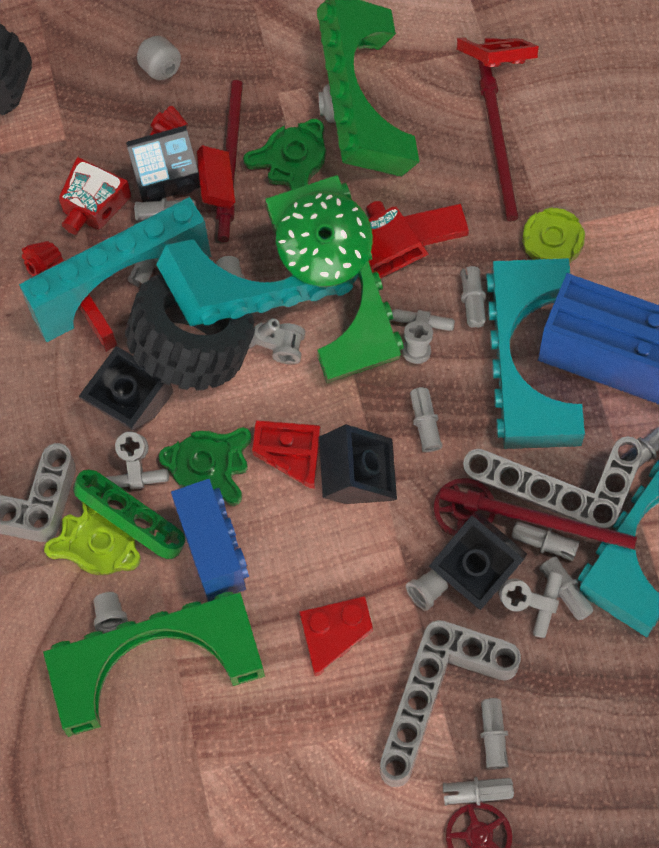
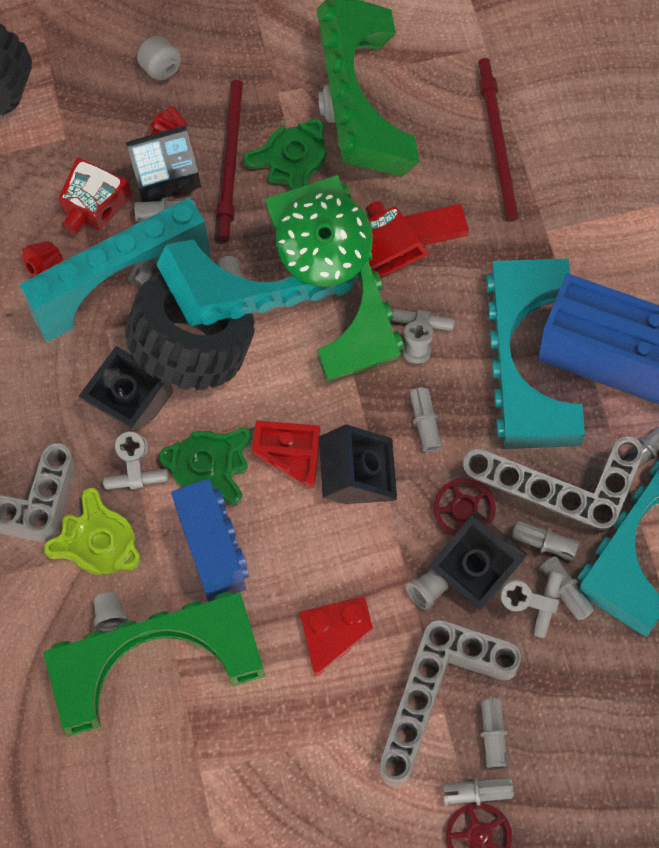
green beam [73,469,185,559] -> none
red tile [79,294,117,352] -> none
red tile [196,145,235,209] -> none
light grey piece [249,318,306,365] -> none
dark red bar [440,486,638,550] -> none
red wing [456,37,539,67] -> none
light grey axle [460,266,486,328] -> none
lime tile [522,207,585,263] -> none

